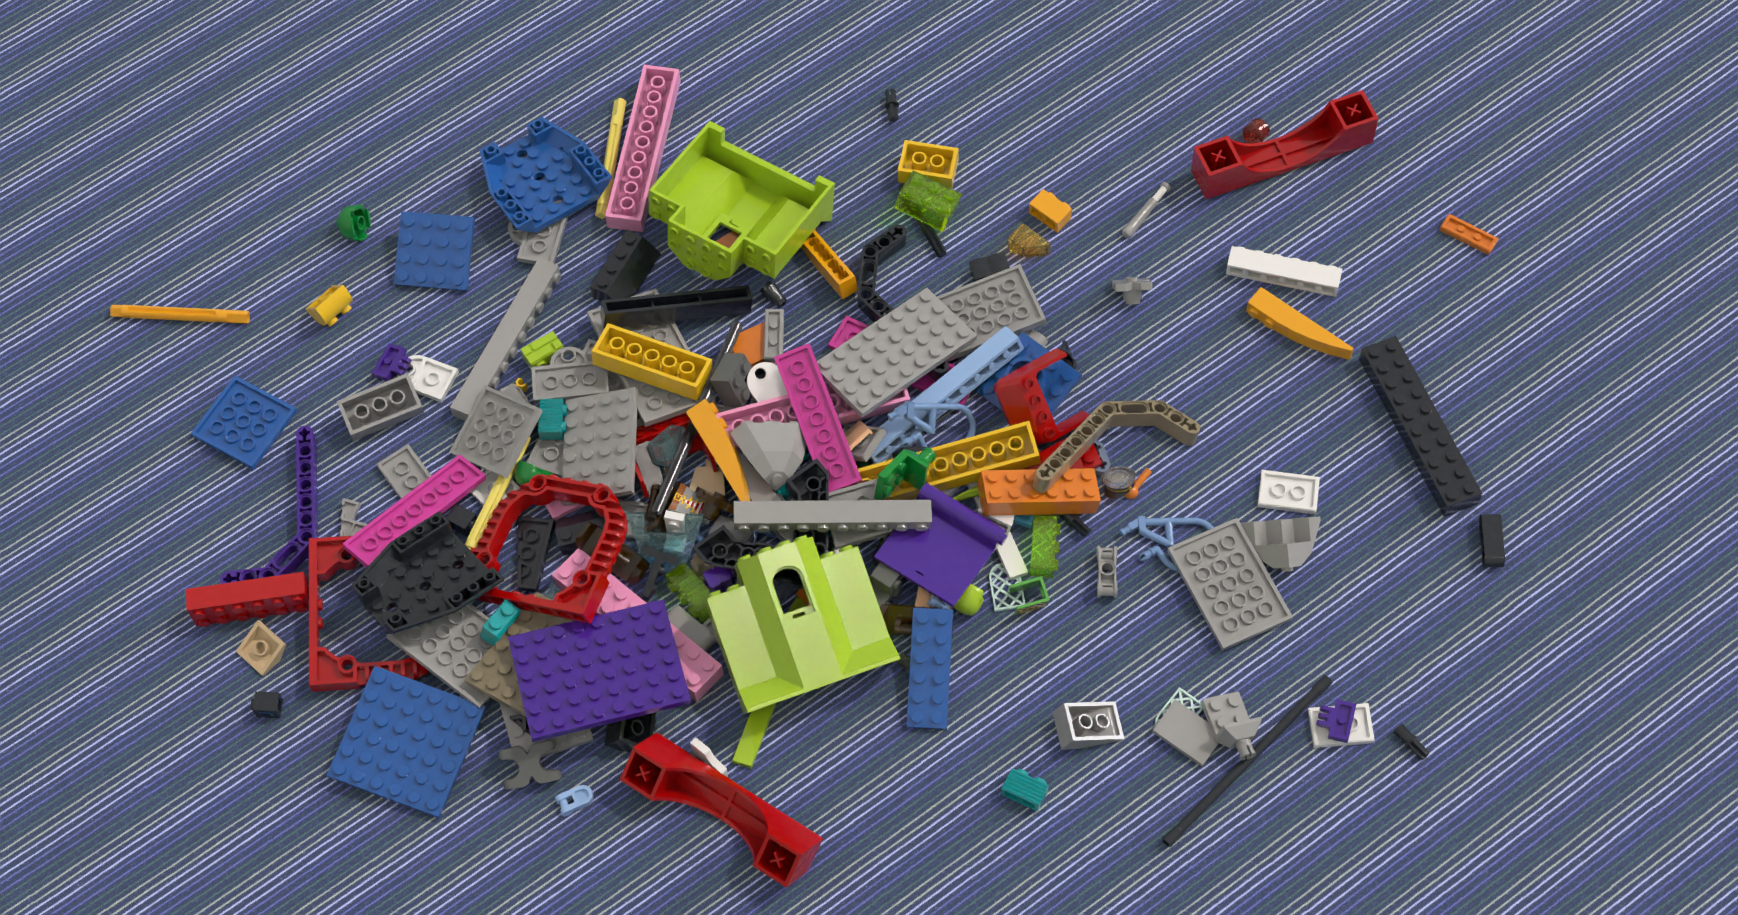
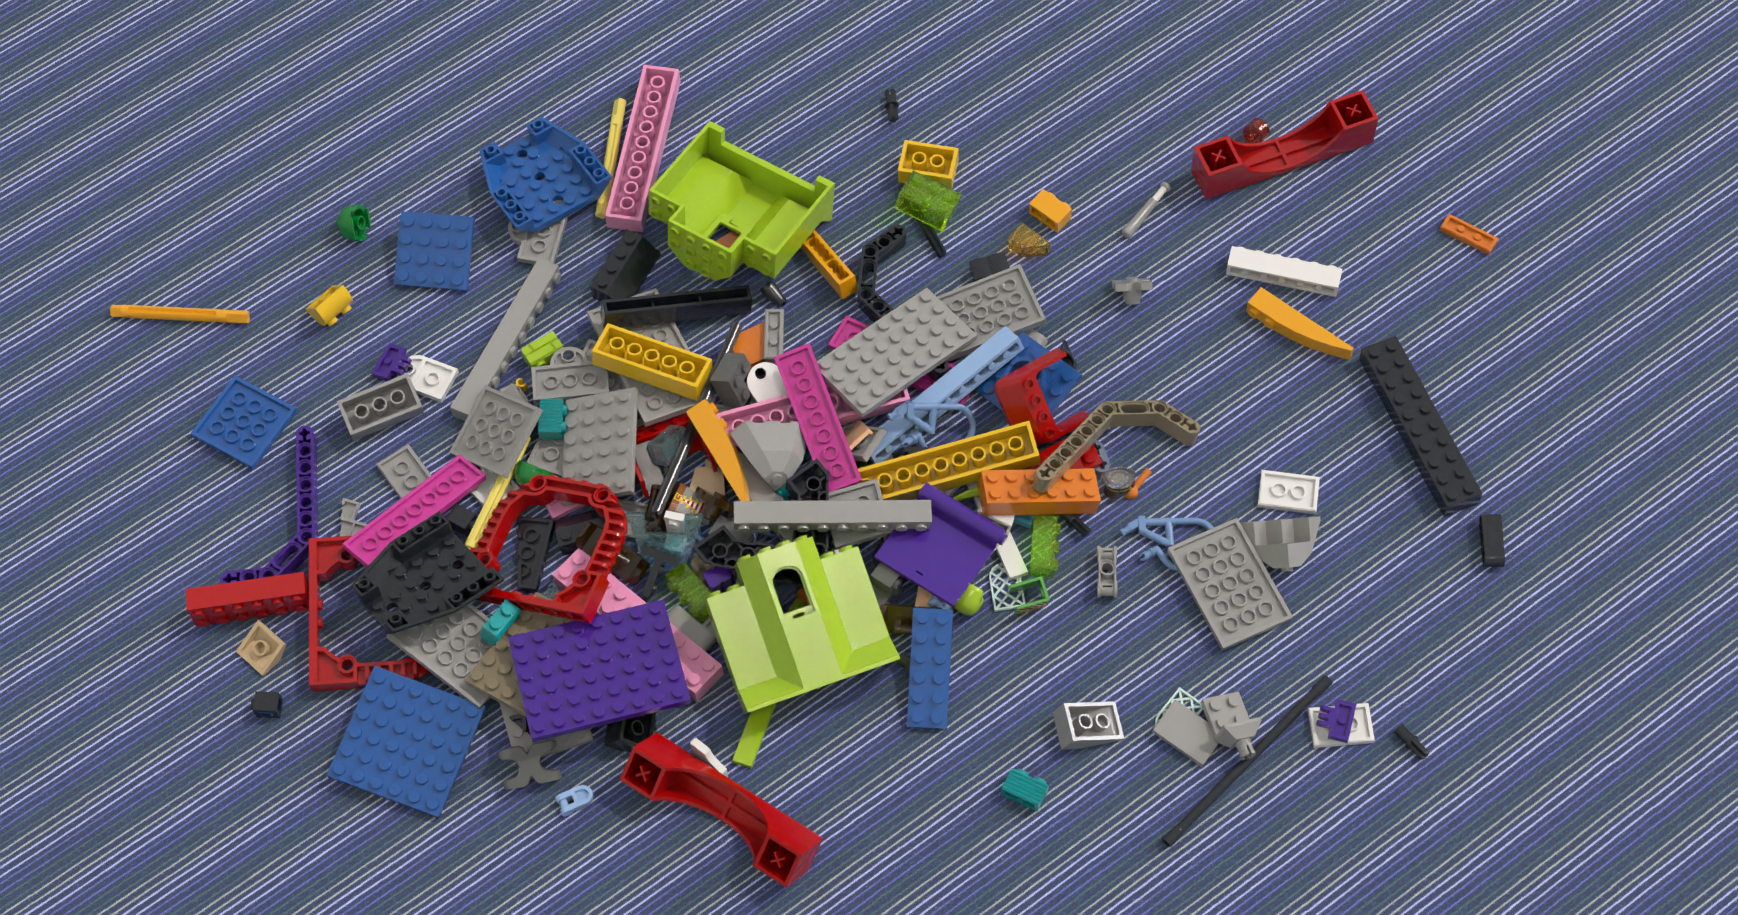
green plate [874,447,936,500] -> none

